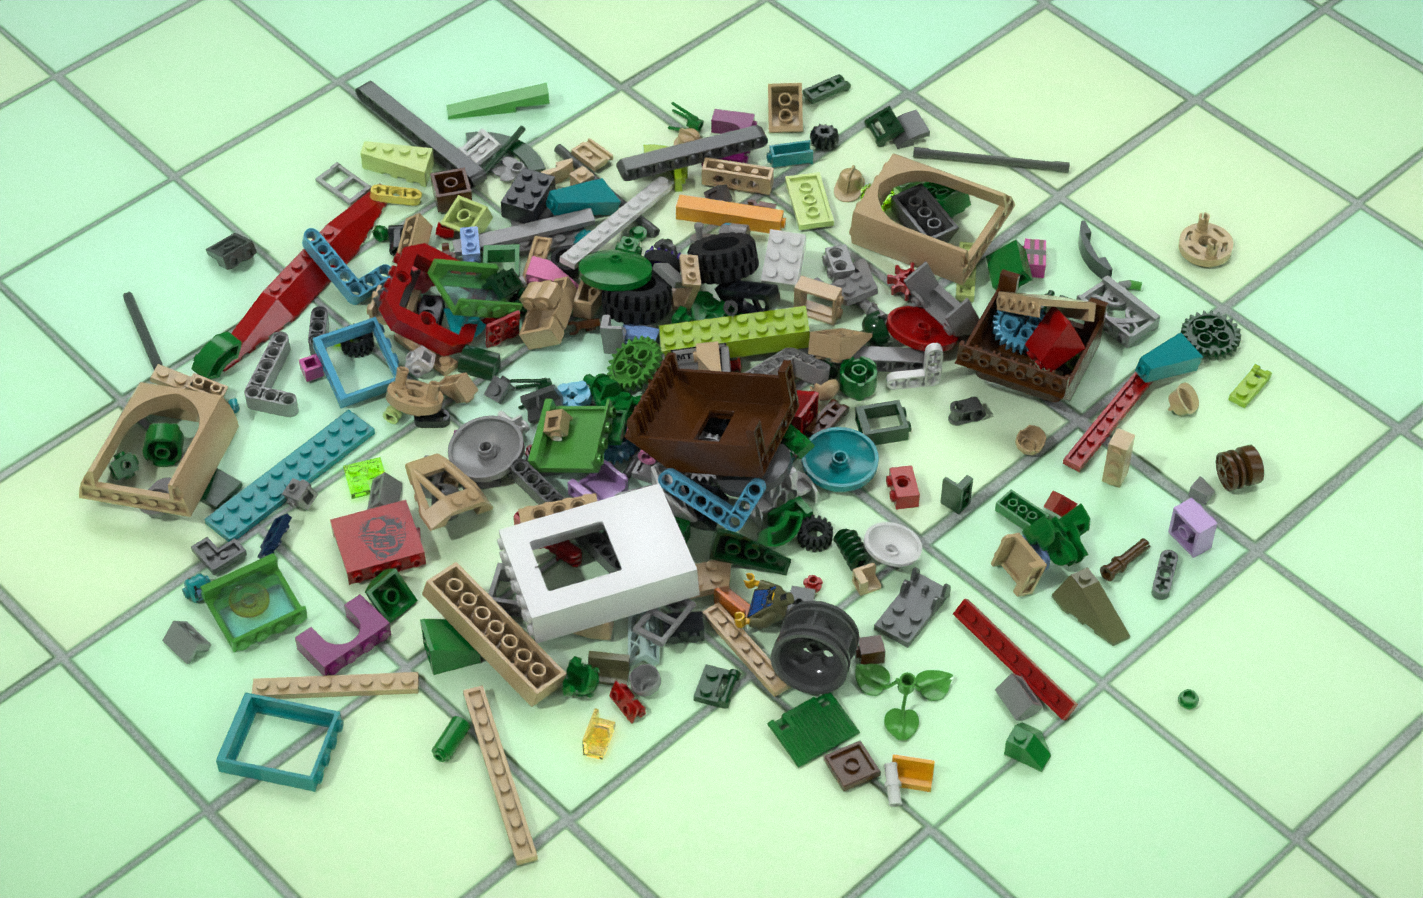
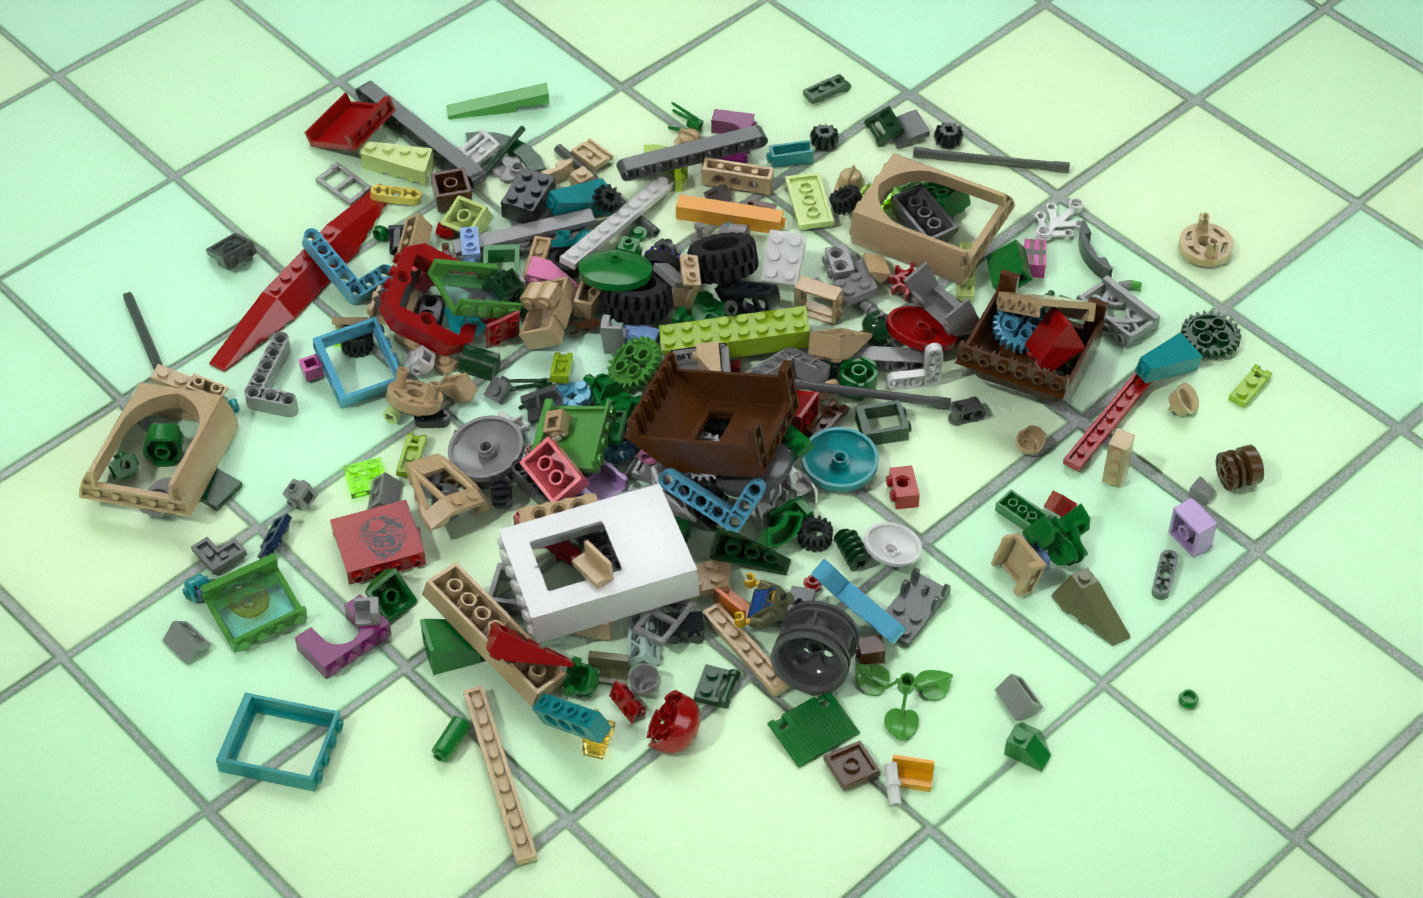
green brick [191,331,242,379] -> none
teal plate [204,409,375,542] -> none
tan plate [252,672,419,699] -> none
dark grey beam [308,306,330,355] -> none
tan slope [768,82,803,133] -> none
tan panel [852,563,881,596] -> none
dark green panel [940,475,973,514] -> none
red plate [953,598,1078,720] -> none
pin [1100,538,1150,582] -> none
none -> red panel [304,92,396,151]
none -> tan plate [332,317,368,328]
none -> light grey panel [354,597,380,627]
none -> lime plate [396,433,428,477]
none -> red wedge [486,621,574,667]
none -> black gear [490,475,513,509]
none -> coral slope [519,436,590,502]
none -> teal brick [532,693,612,744]
none -> lime plate [550,352,574,384]
none -> teal tile [551,230,576,247]
none -> tan panel [572,540,614,589]
none -> black gear [591,184,623,214]
none -> red cylinder [646,690,701,755]
none -> dark grey piece [794,378,951,409]
none -> medium azure beam [811,559,907,645]
none -> black tyre [829,185,862,215]
none -> tan slope [863,253,891,283]
none -> black gear [934,122,963,149]
none -> white plant [1034,198,1084,241]

